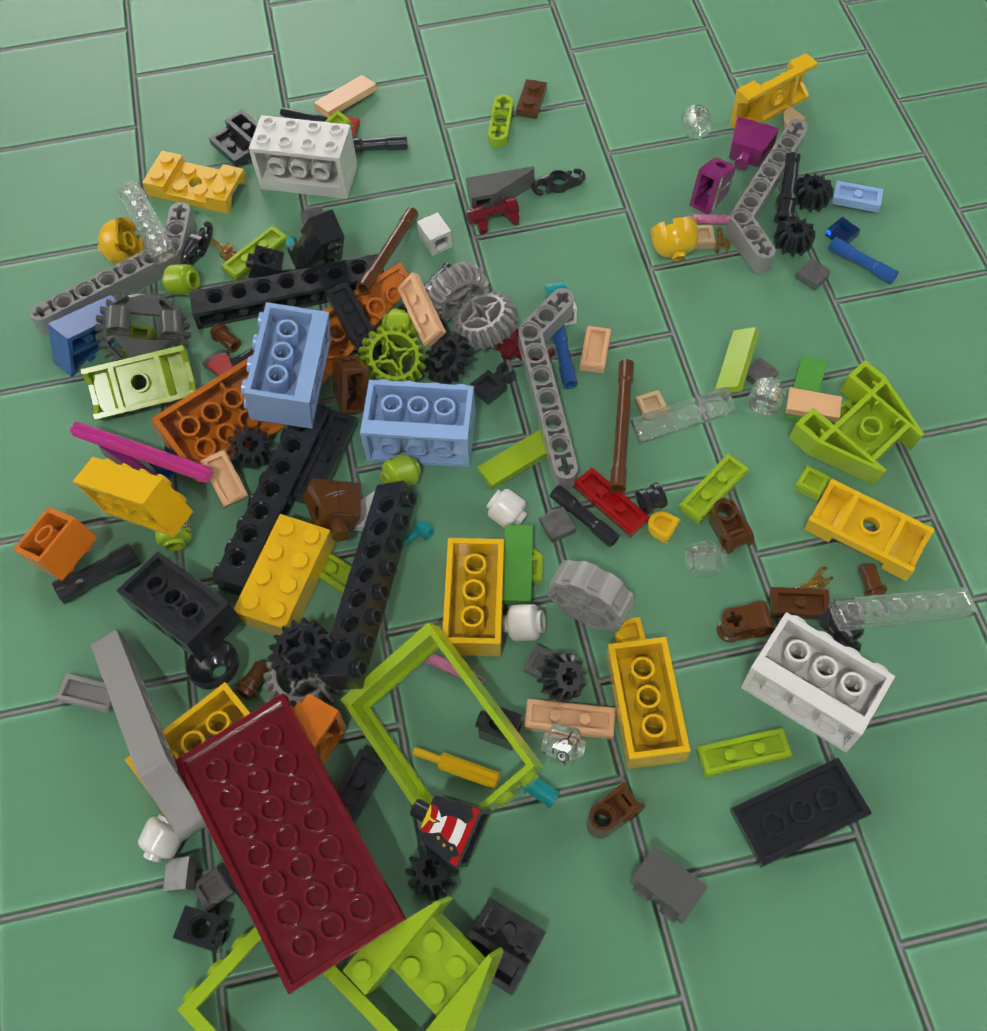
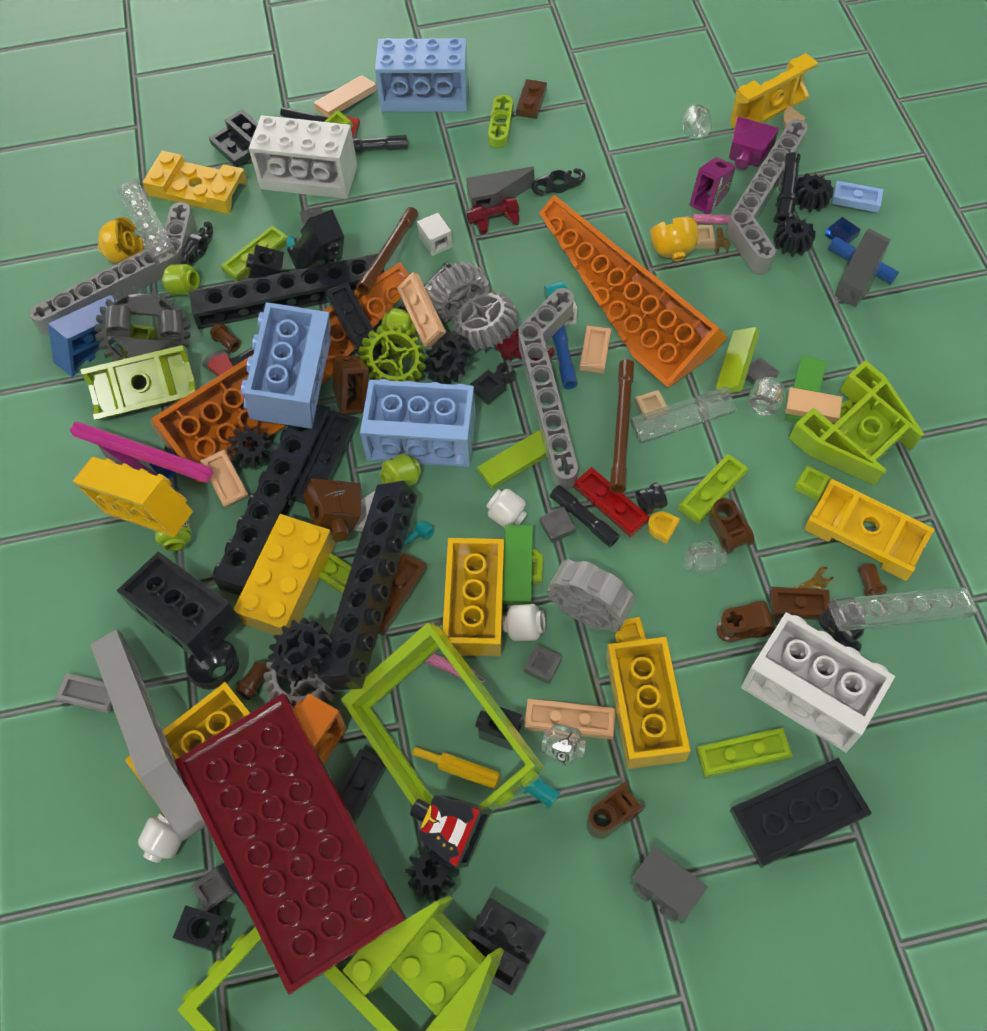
orange brick [13,507,97,581] -> none
black axle [52,542,141,604] -> none
flat silver tile [163,856,197,893] -> none
clear orange hand [211,239,236,261] -> none
black gear [536,652,587,702] -> none
flat silver tile [795,258,831,291] -> none
none -> light blue brick [375,38,469,112]
none -> reddish brown plate [378,552,427,636]
none -> orange wedge [539,195,727,388]
none -> dark grey slope [835,228,891,307]

